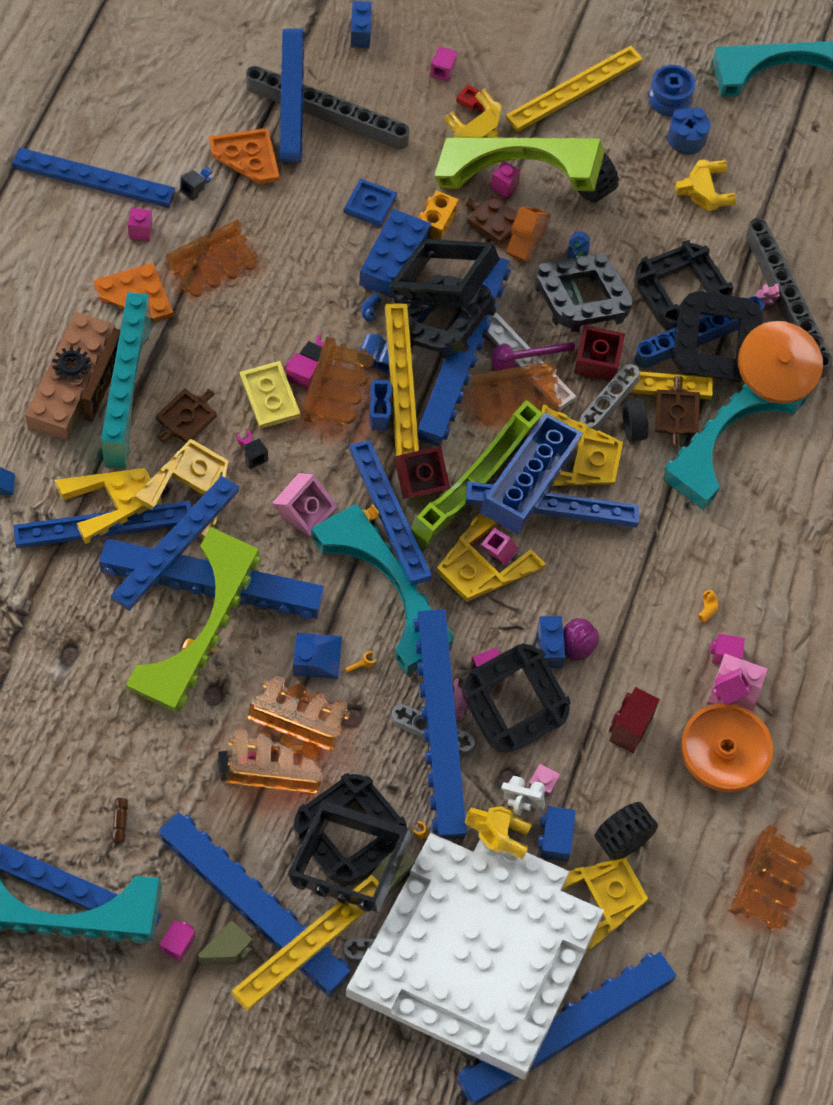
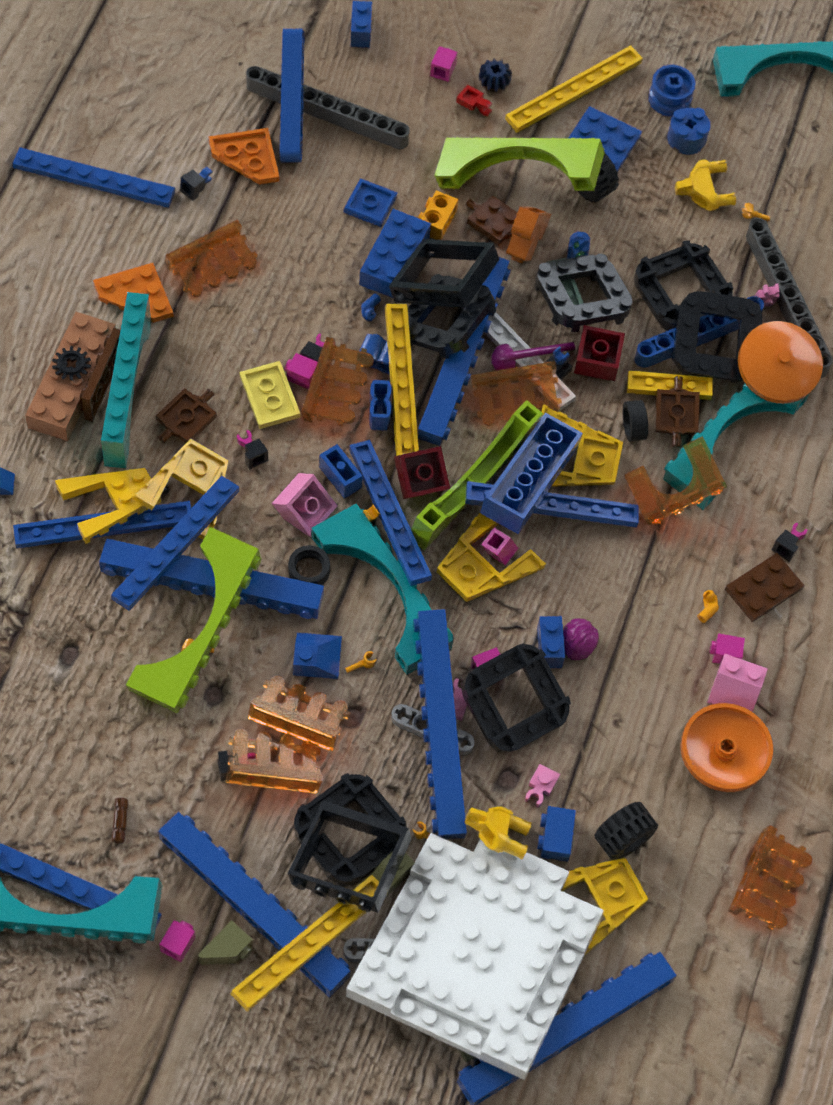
dark pink brick [128,208,153,241] -> none
yellow connector [443,89,502,138] -> none
dark pink brick [491,161,521,198] -> none
white hips [501,776,545,815] -> none
light grey beam [580,364,640,430] -> none
dark red brick [609,687,660,754] -> none
dark pink brick [713,668,751,705] -> none
none -> black tyre [288,545,330,585]
none -> blue brick [319,444,363,499]
none -> dark blue gear [478,58,512,93]
none -> black piece [546,346,573,380]
none -> blue plate [568,106,642,172]
none -> clear orange arch [624,436,728,525]
none -> reddish brown plate [725,553,805,622]
none -> light orange hand [742,203,770,221]
none -> black piece [772,523,807,562]

